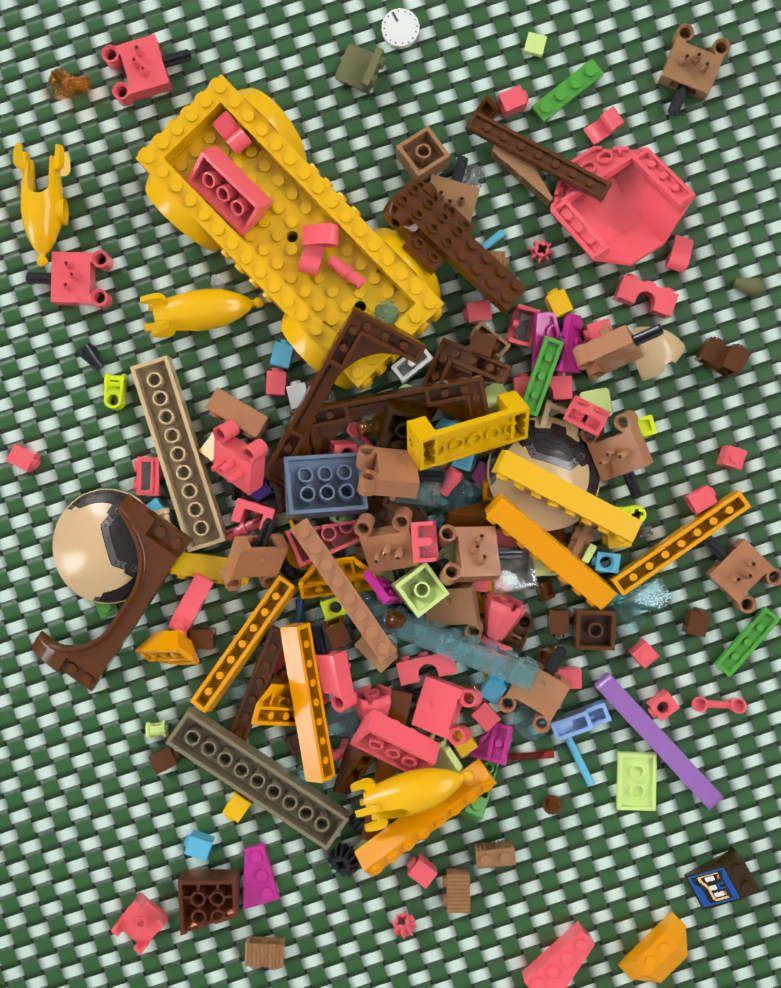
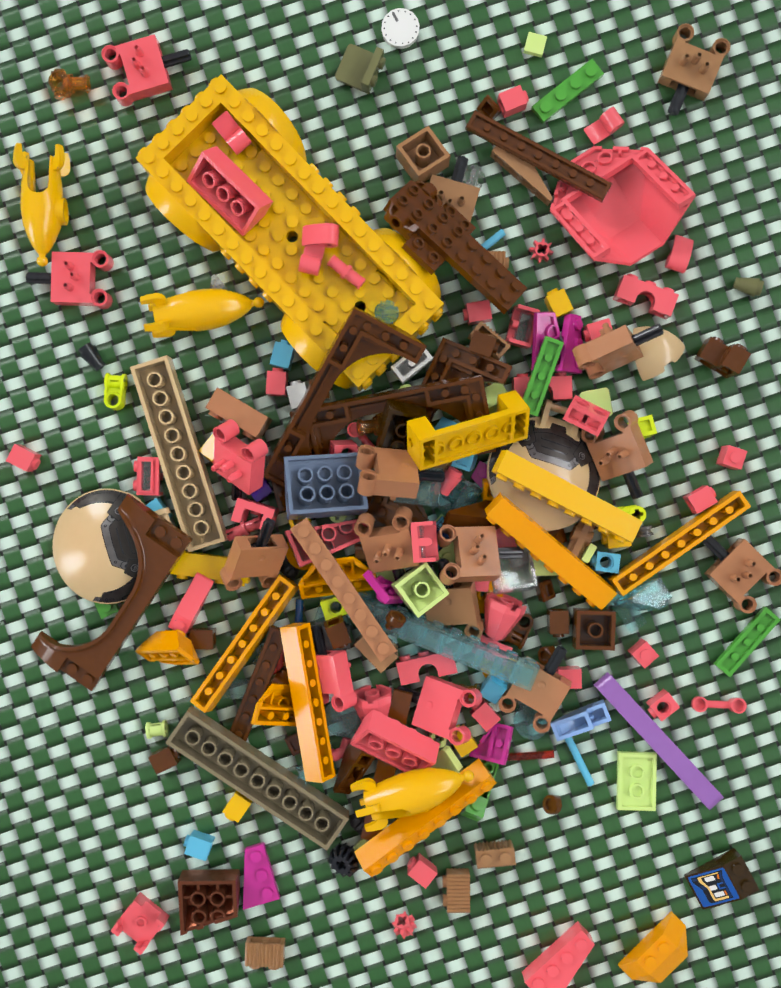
reddish brown brick [681,607,711,637] -> none

